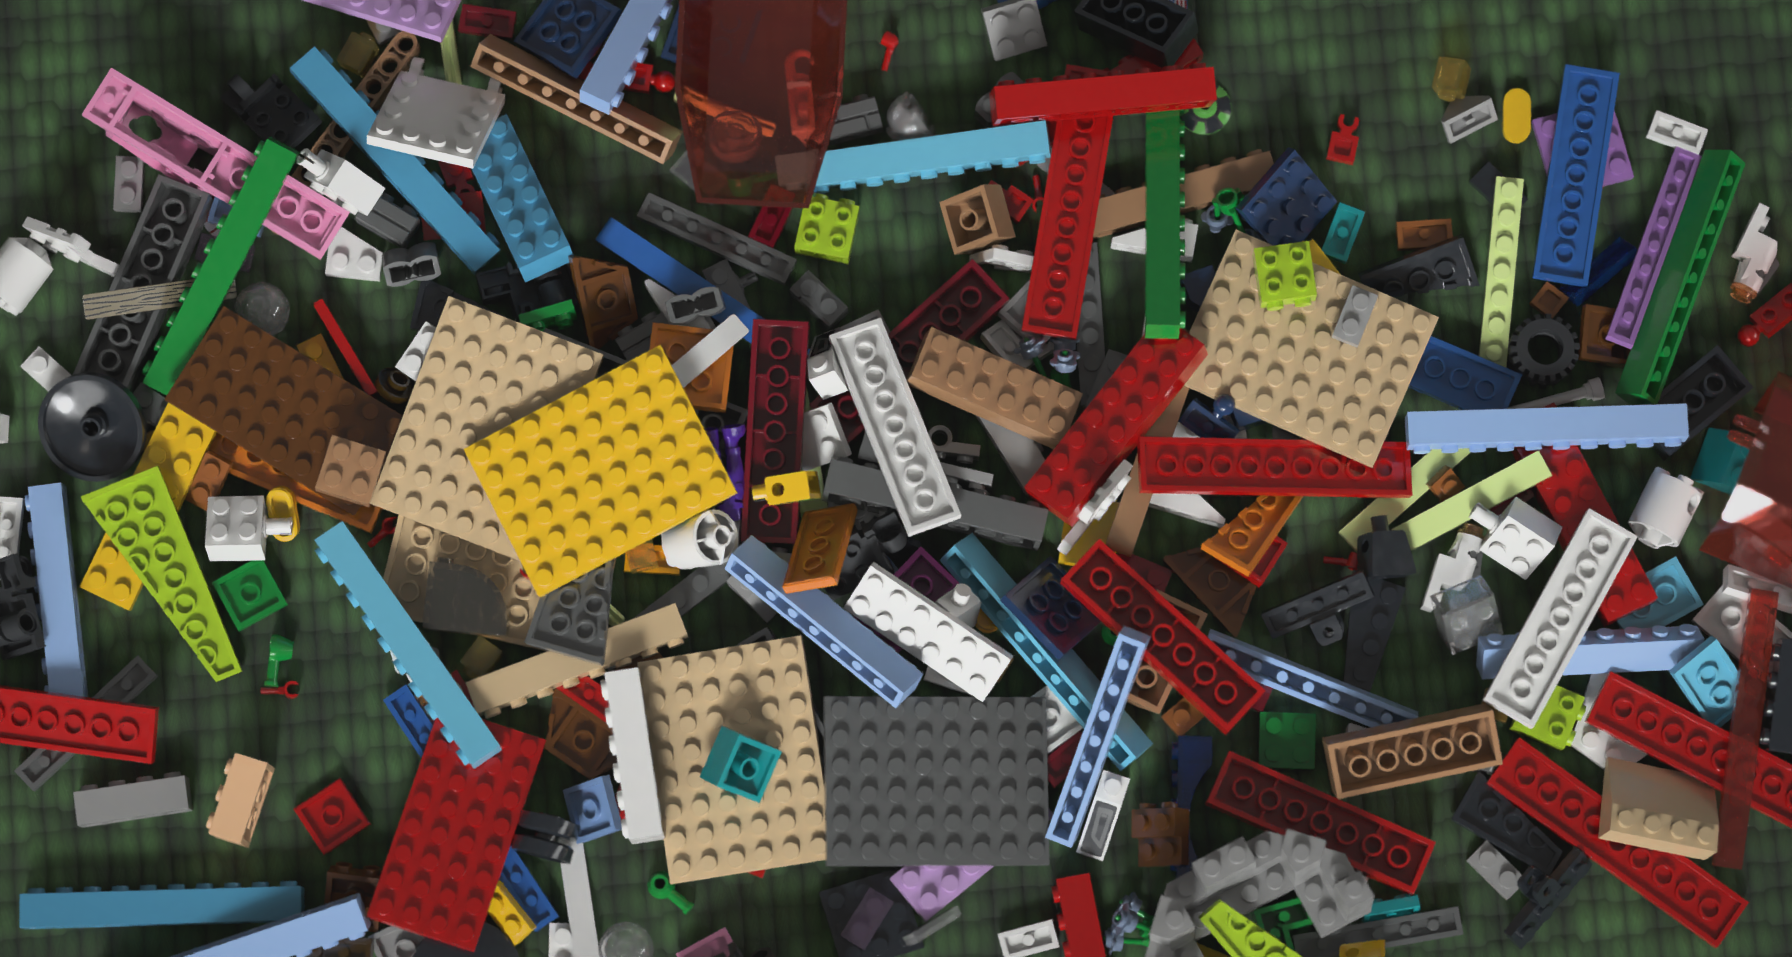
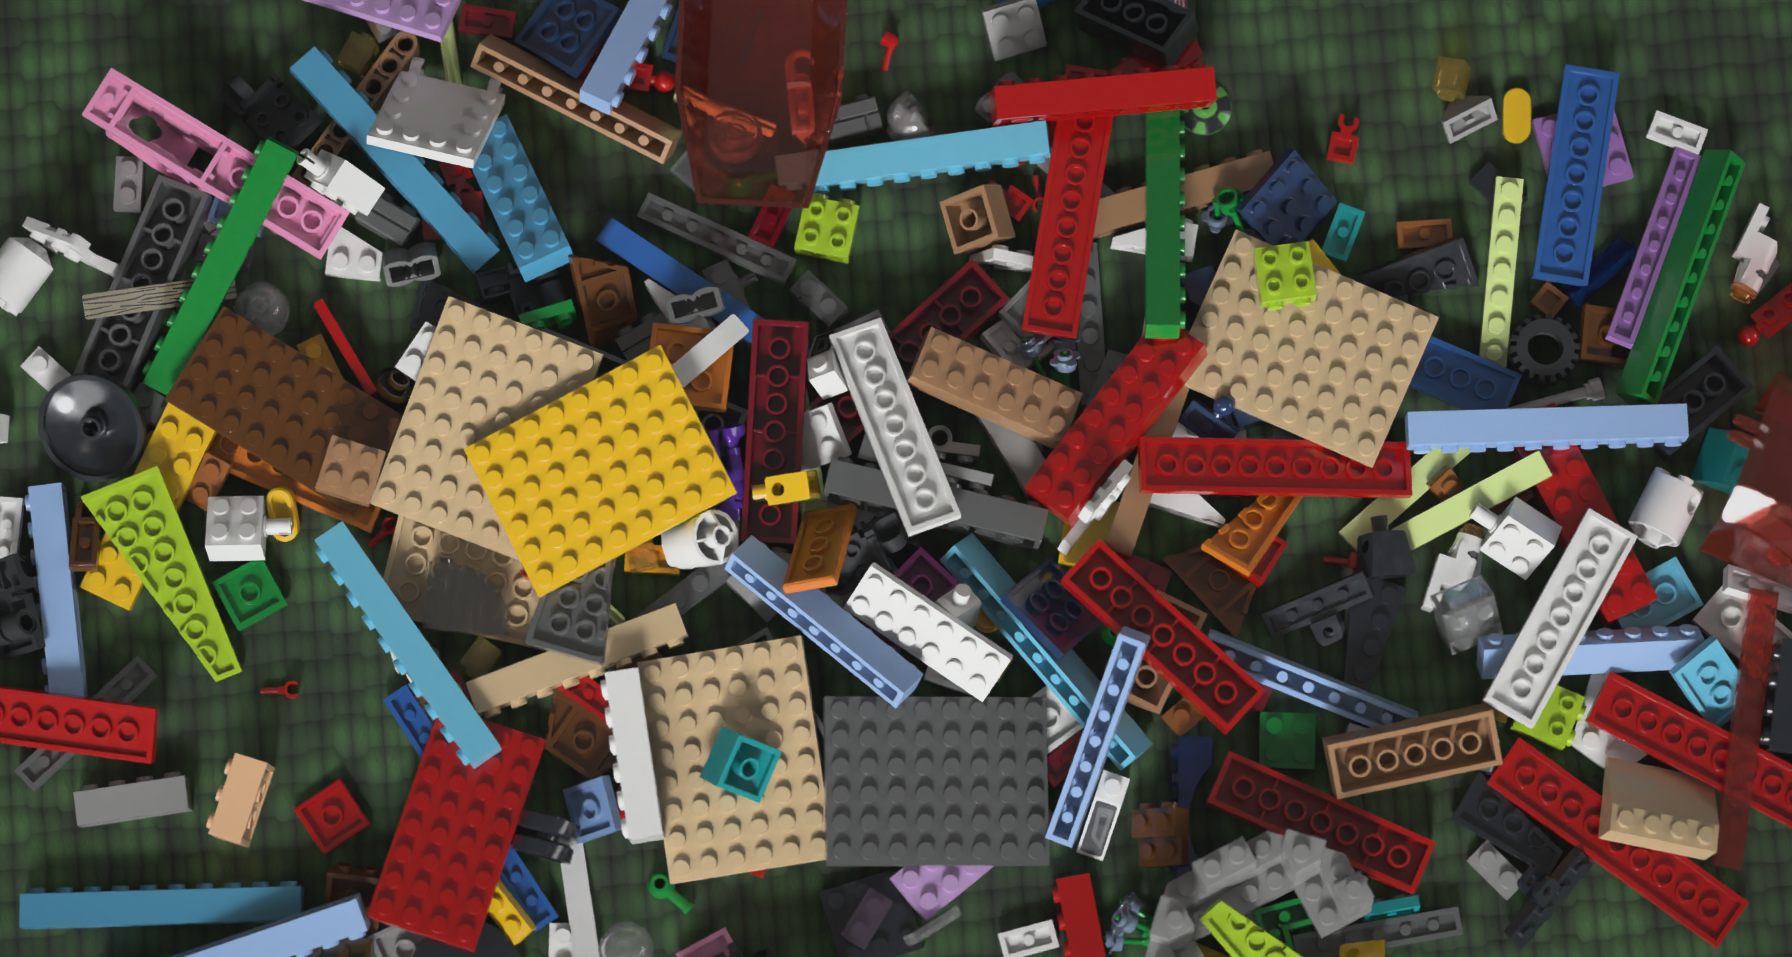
green bar [264,634,294,687] -> none
light grey plate [1332,285,1378,348] -> none
none -> reddish brown hinge [69,500,102,571]

